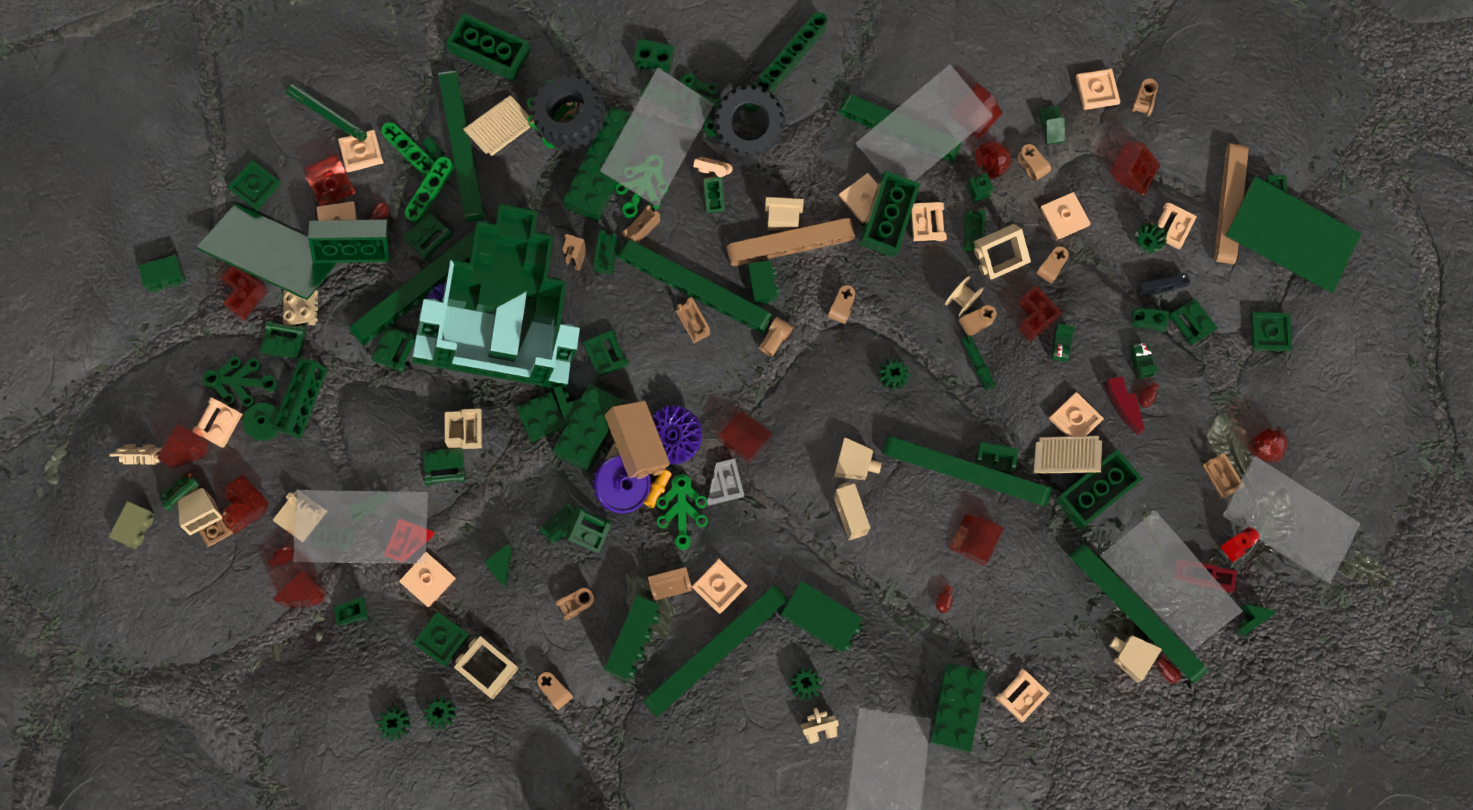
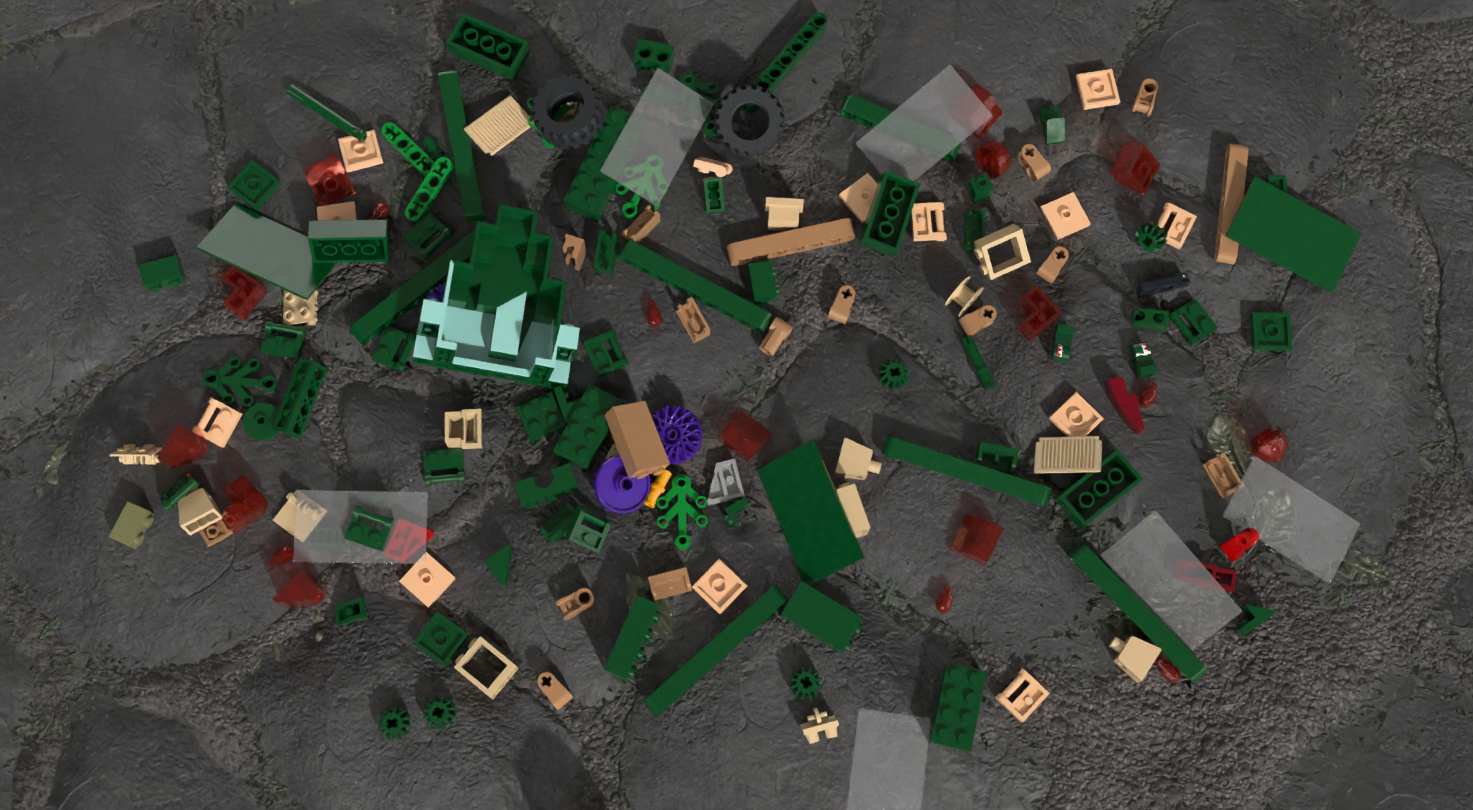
none -> dark green plate [344,505,395,552]
none -> dark green arch [514,463,579,509]
none -> clear red cylinder [646,301,662,328]
none -> dark green bracket [724,497,749,528]
none -> dark green piece [757,439,865,586]

